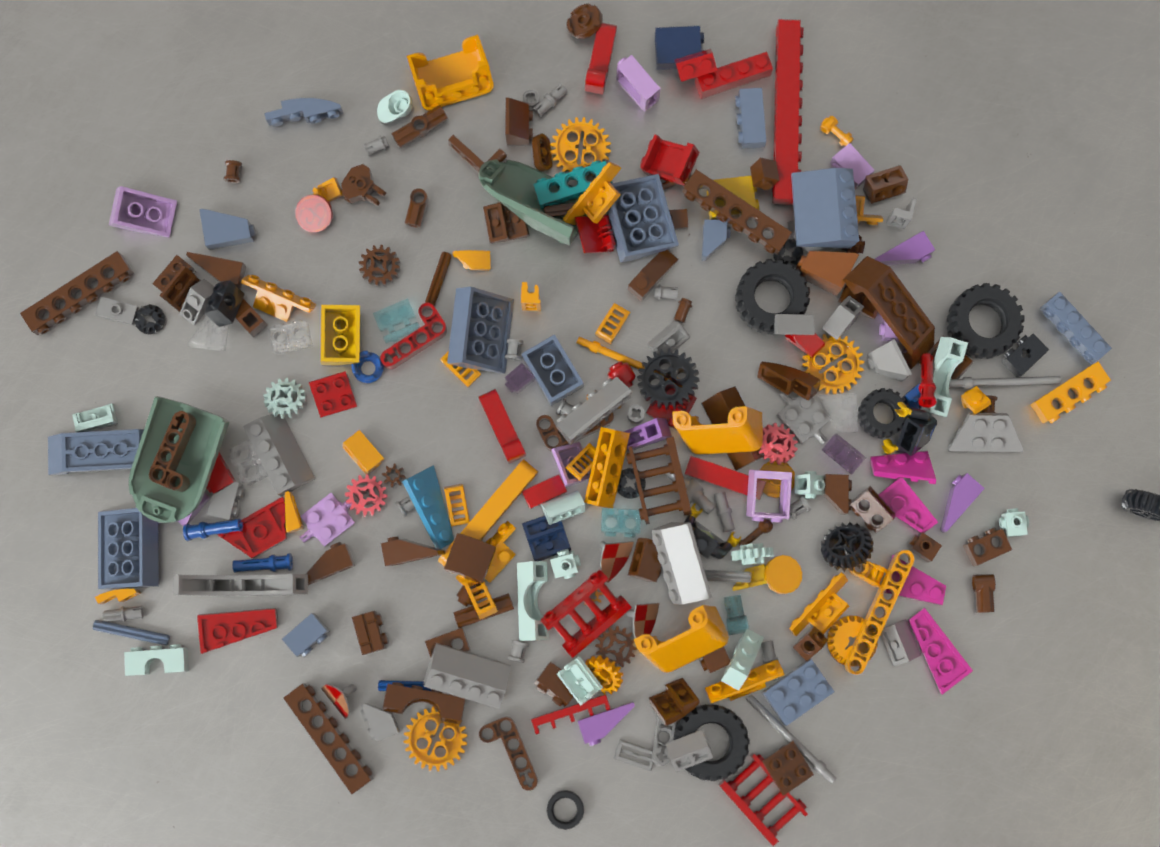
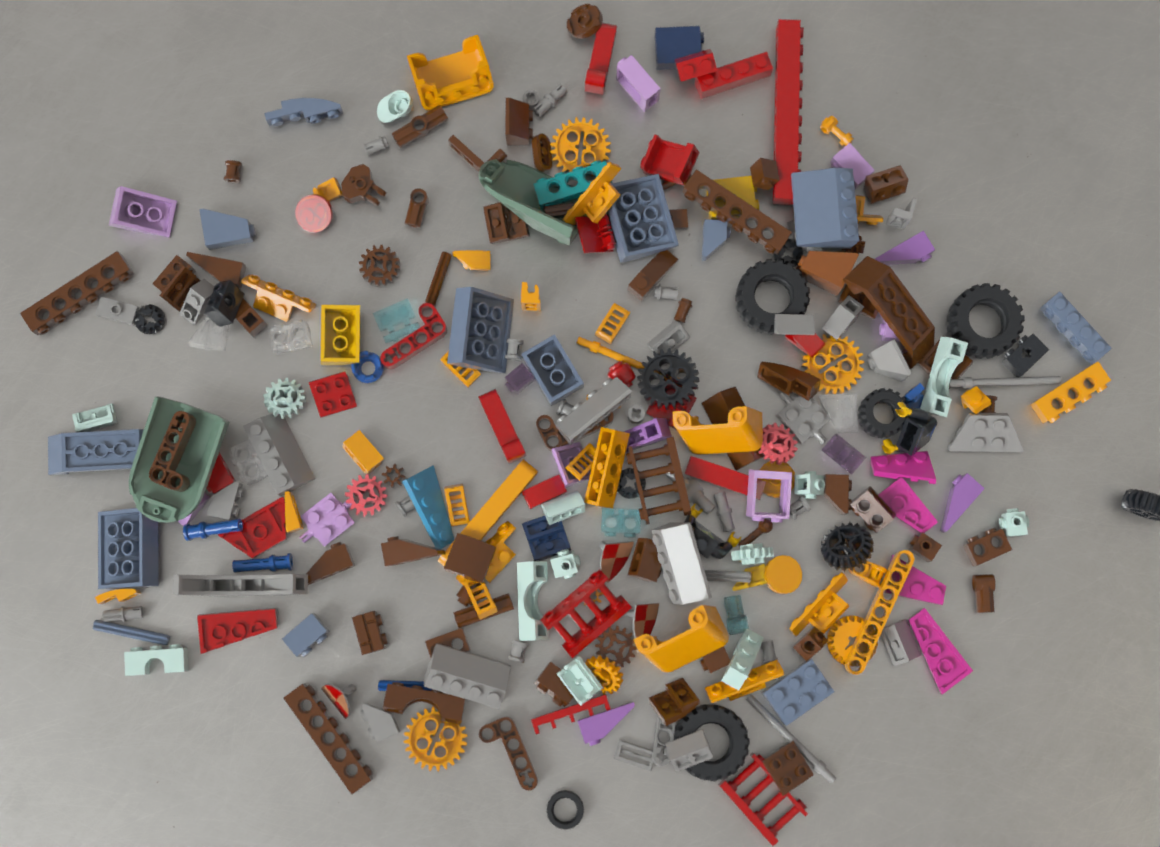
sand blue brick [735,88,766,149] -> none
red pin [918,353,936,408] -> none

